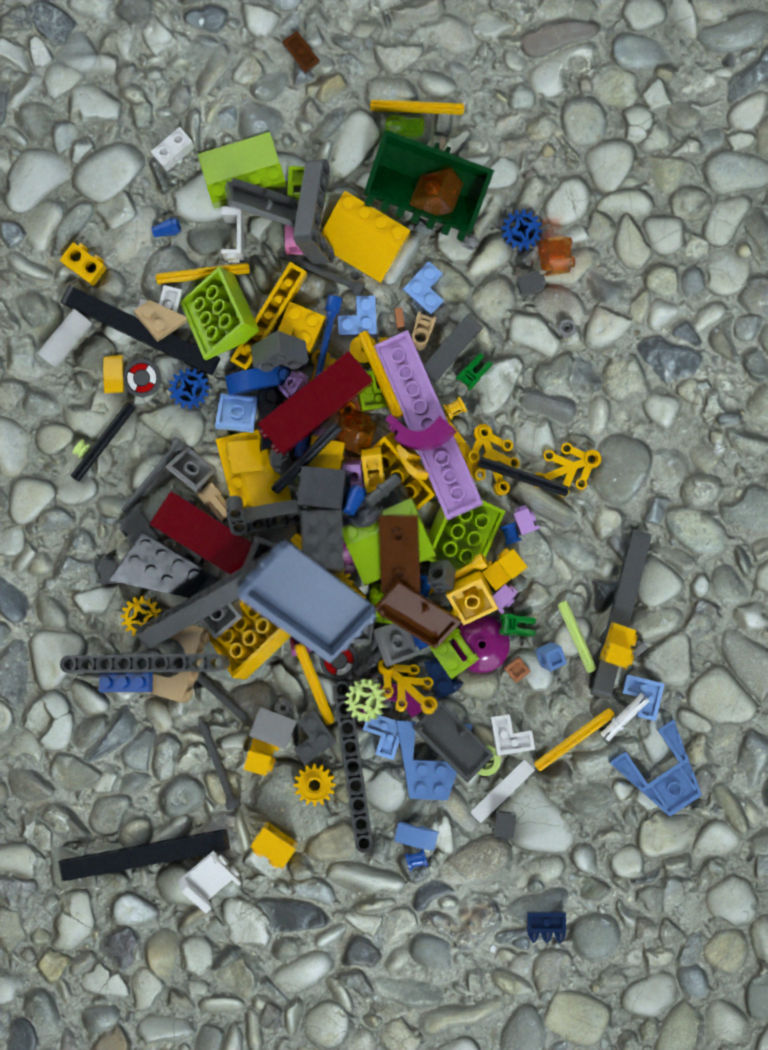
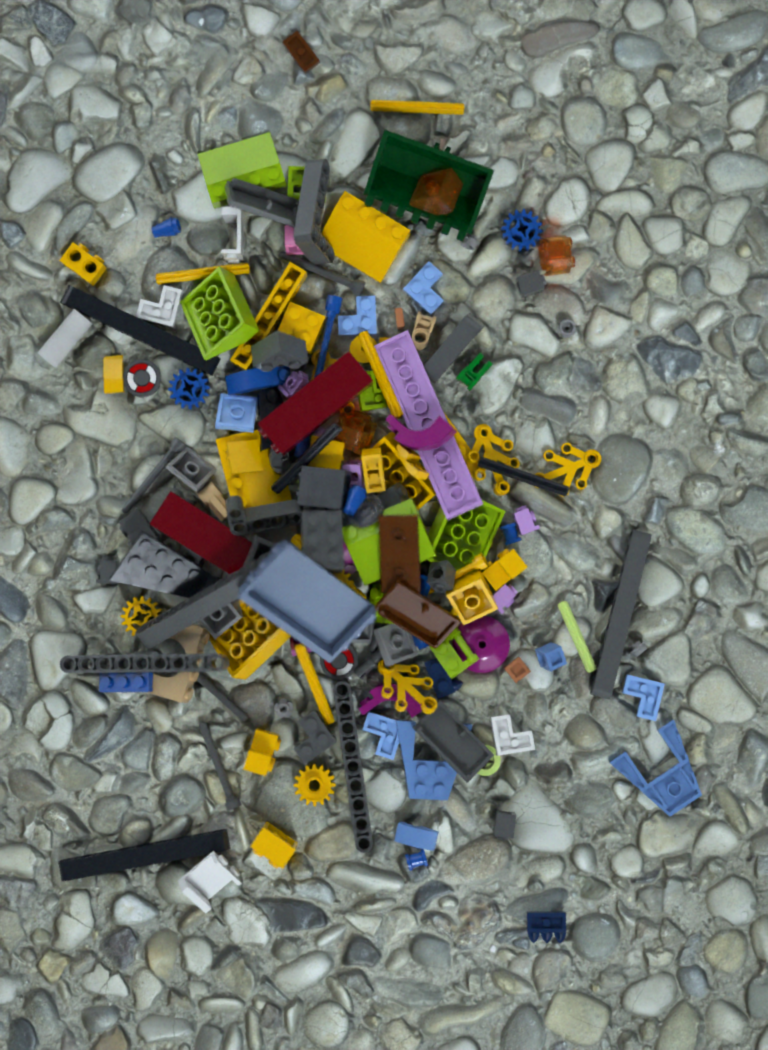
black axle [71,402,136,482] -> none
yellowish green bush [72,440,91,459] -> none
tan wing [134,300,187,342] -> none
white brick [151,127,195,172] -> none
light grey slope [249,707,297,750] -> none
yellowish green gear [345,679,387,722] -> none
dark grey pin [364,473,401,508] -> none
clear neon green piece [385,115,424,136] -> none
yellow bush [443,396,467,420] -> none
white sticker [471,760,535,823] -> none
green piece [499,614,536,637] -> none
yellow axle [534,708,615,771] -> none
yellow brick [599,622,637,669] -> none
white pin [600,693,650,741] -> none

